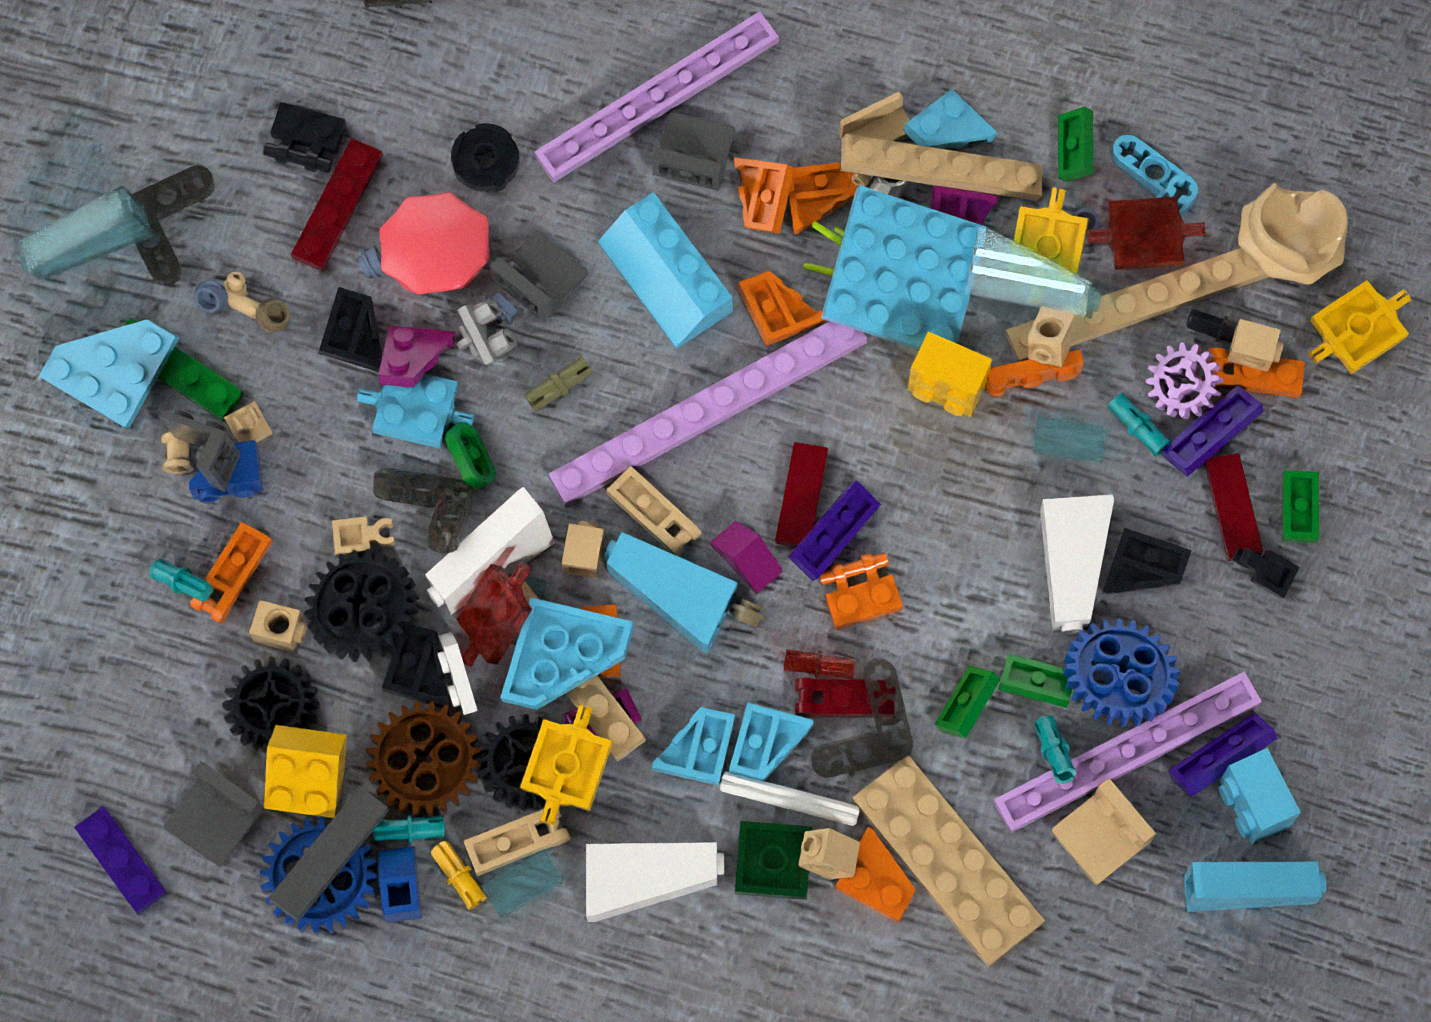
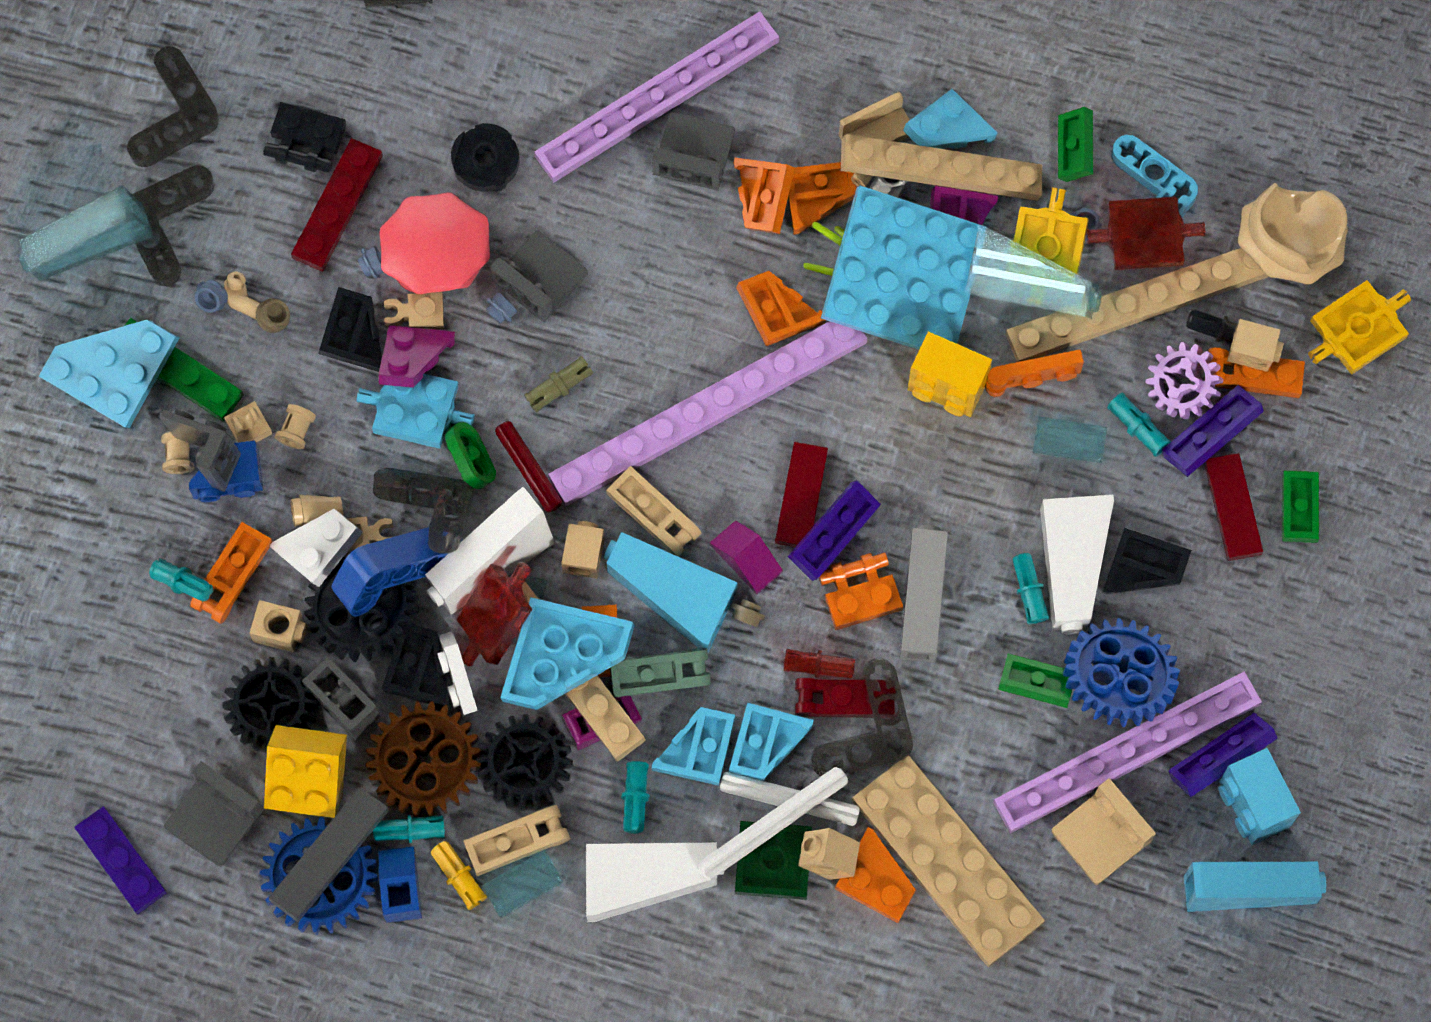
light grey hips [456,300,517,365] -> none
yellow plate [520,704,613,825] -> none
medium azure slope [598,192,733,349] -> none
green plate [934,665,1001,739] -> none
tan brick [1028,306,1075,367] -> none
teal pin [1033,715,1077,784] -> none
black plate [1232,547,1300,598] -> none
none -> clear smoke beam [127,46,219,167]
none -> white wing [270,509,363,587]
none -> tan bush [275,404,316,449]
none -> tan cone [290,494,343,527]
none -> dark grey brick [302,656,381,741]
none -> blue beam [331,522,463,617]
none -> tan plate [384,292,444,330]
none -> dark red axle [495,421,562,513]
none -> sand green plate [609,648,711,698]
none -> teal axle [621,761,650,834]
none -> white axle [697,767,848,880]
none -> light grey brick [900,525,948,663]
none -> teal axle [1013,553,1050,625]

